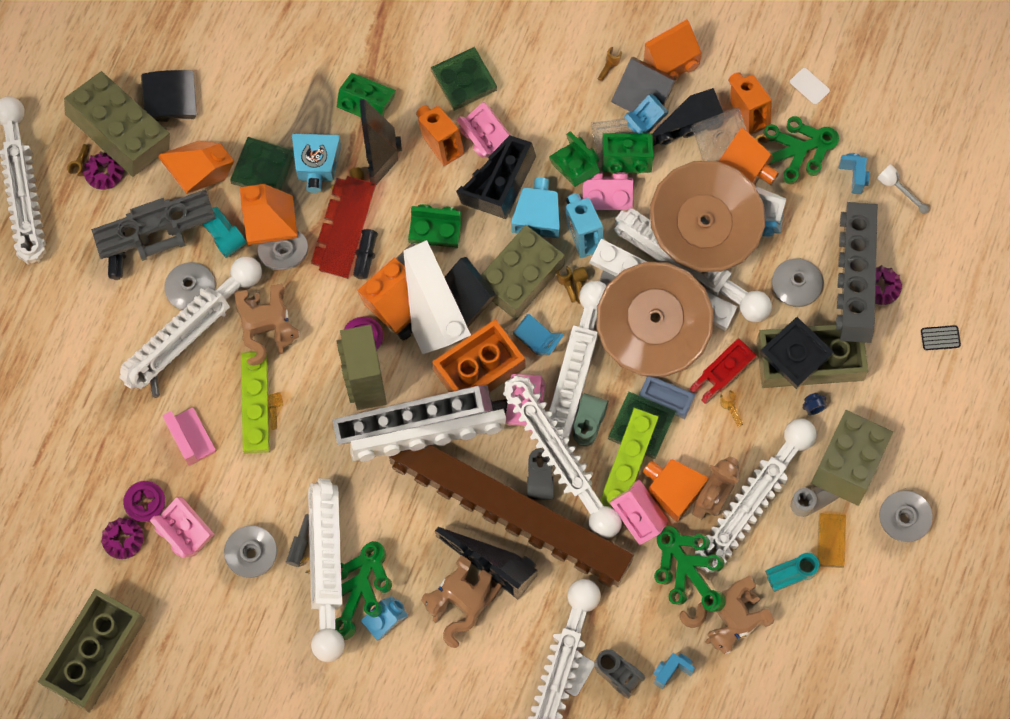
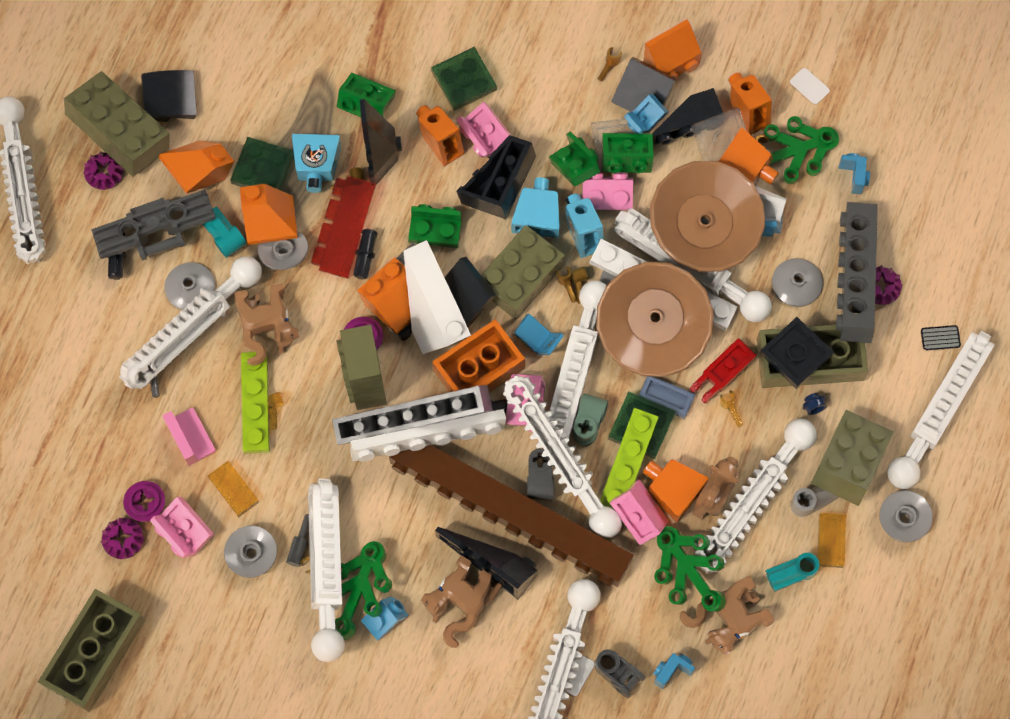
pearl gold hand [67,144,89,177] -> none
hinge [877,164,929,214] -> none
none -> clear yellow tile [207,461,259,518]
none -> white gear [887,331,995,489]

